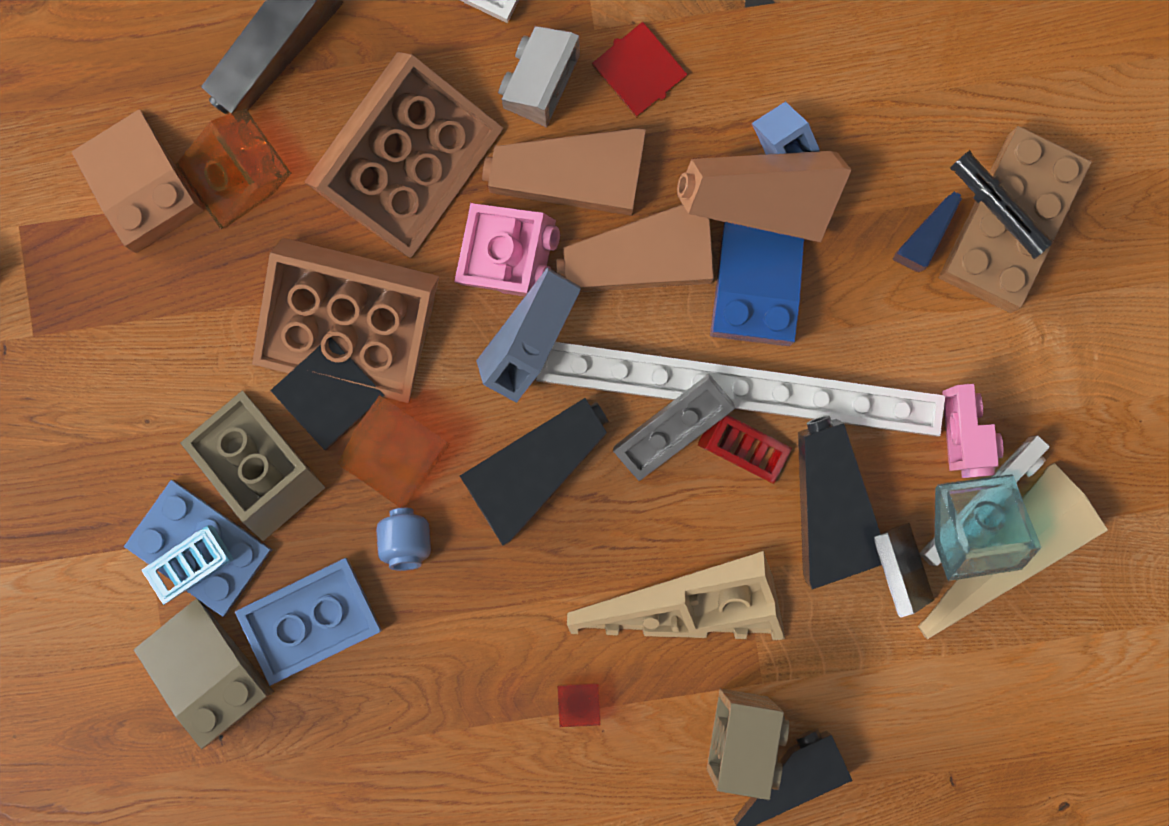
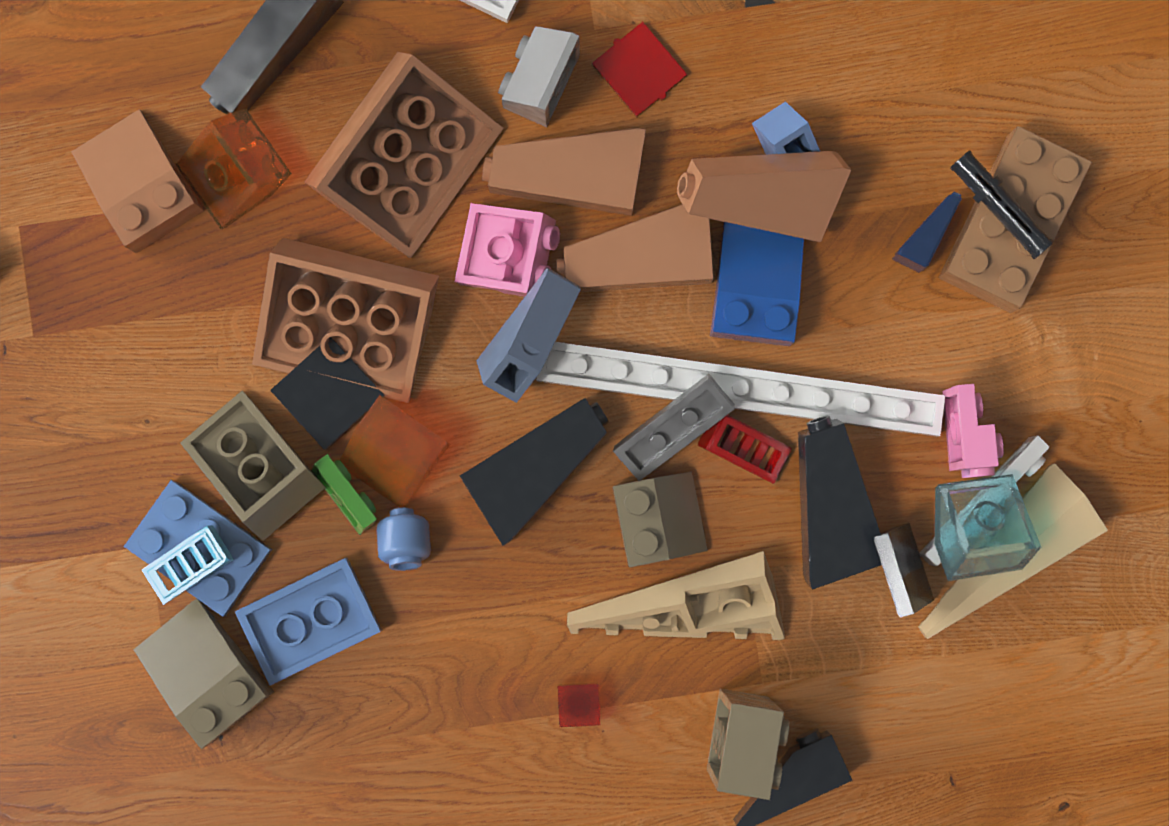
none -> bright green plate [311,454,377,535]
none -> dark tan slope [612,471,708,568]

